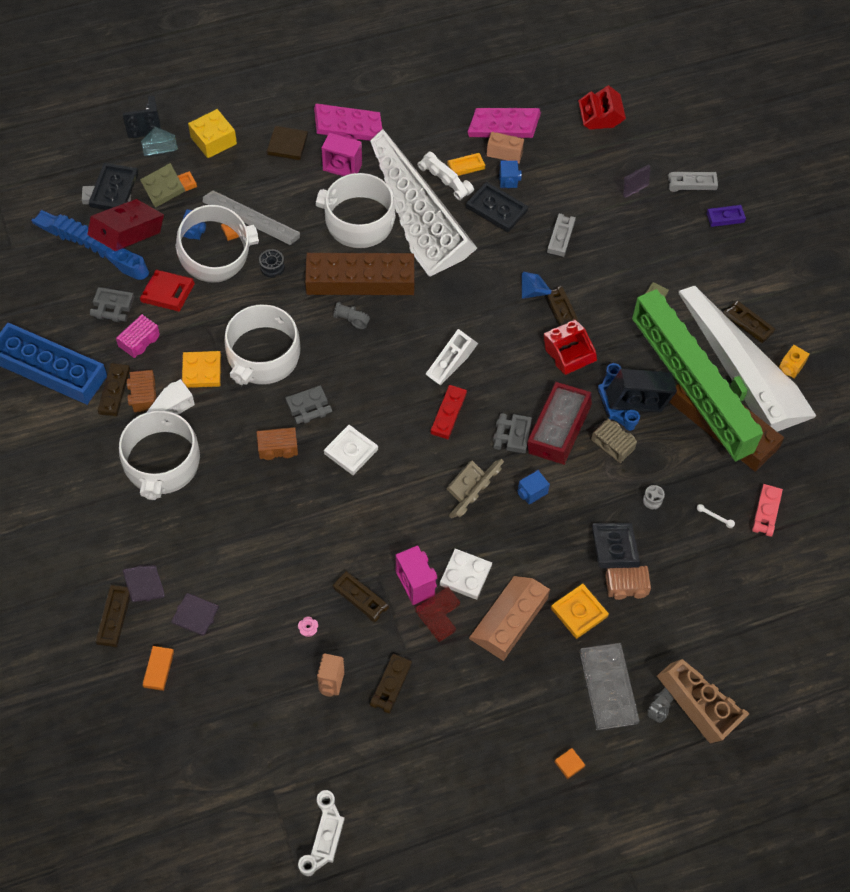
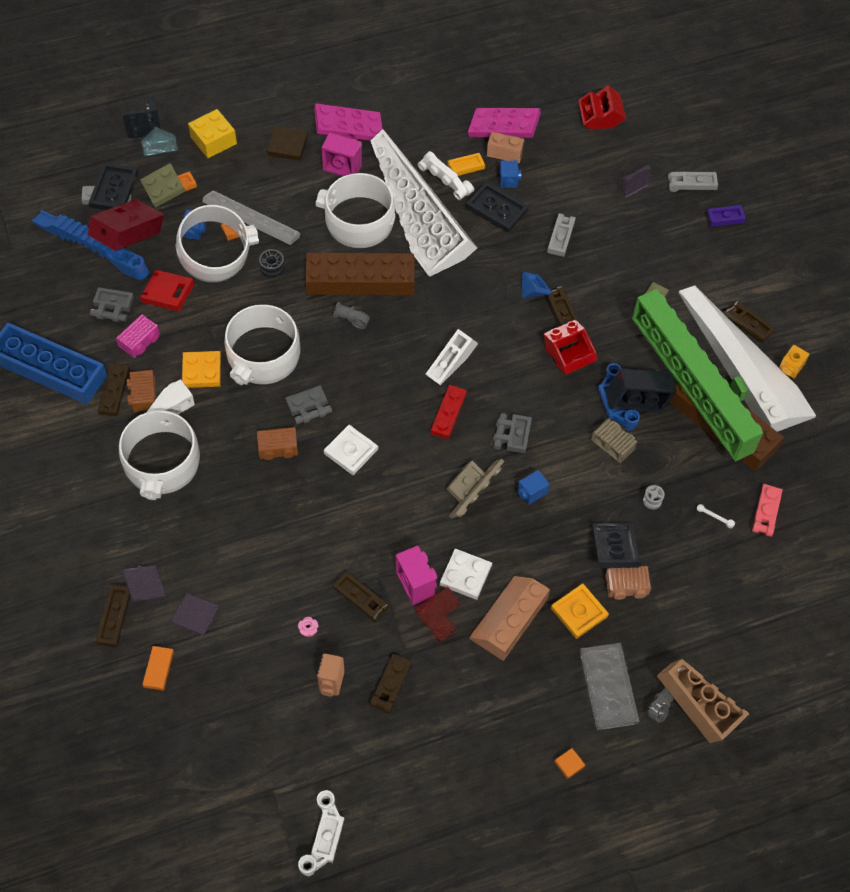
brick [528,382,592,465] -> none

